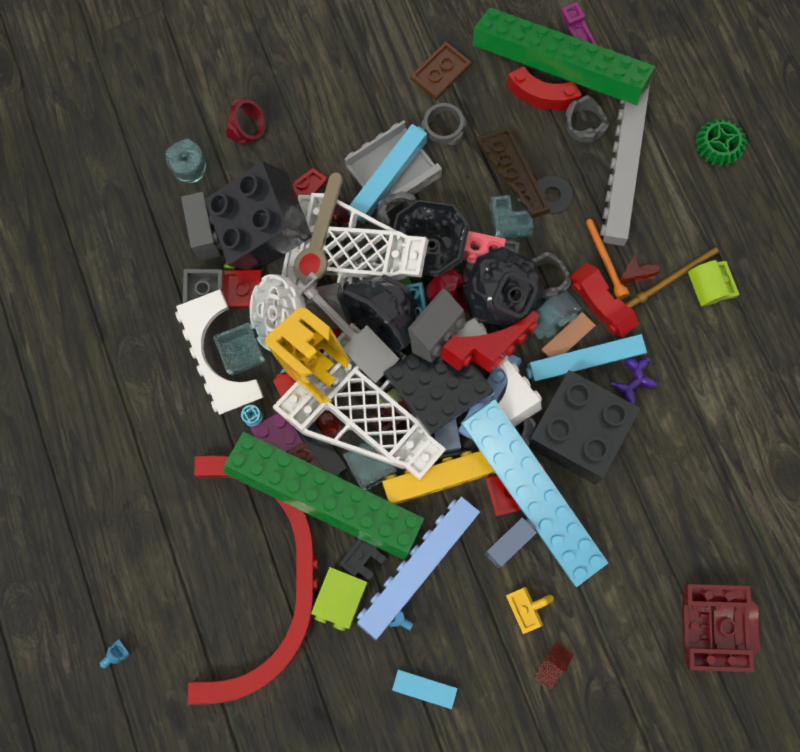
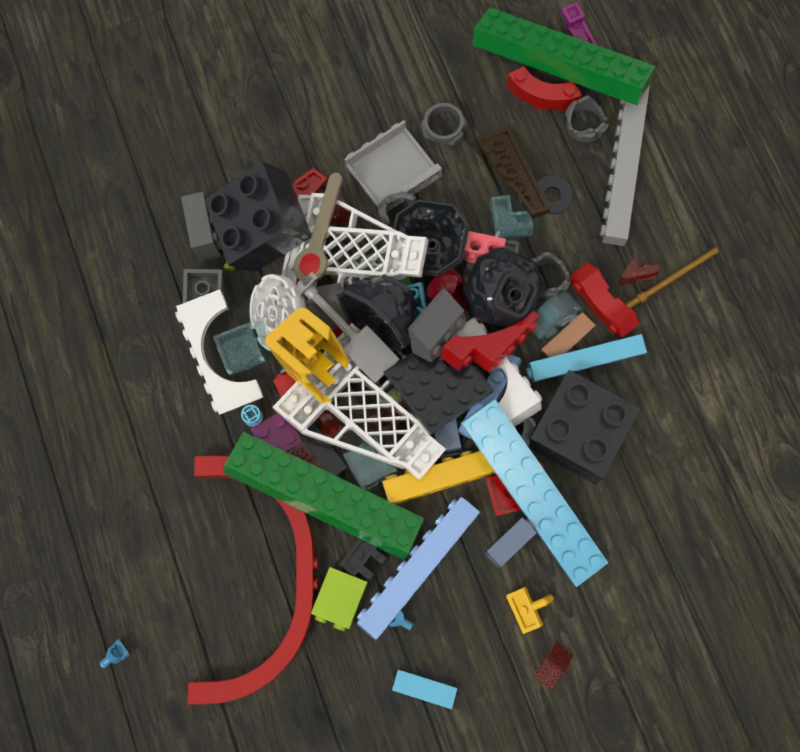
clear light blue brick [166,139,207,183] -> none
red plate [223,270,262,308] -> none
dark red piece [226,98,266,145] -> none
medium azure brick [348,124,427,225] -> none
reddish brown tile [410,41,472,100] -> none
orange piece [586,219,630,300] -> none
dark purple piece [610,357,658,405] -> none
dark red slope [682,584,760,672] -> none
lime brick [688,260,740,306] -> none
green gear [695,118,747,167] -> none

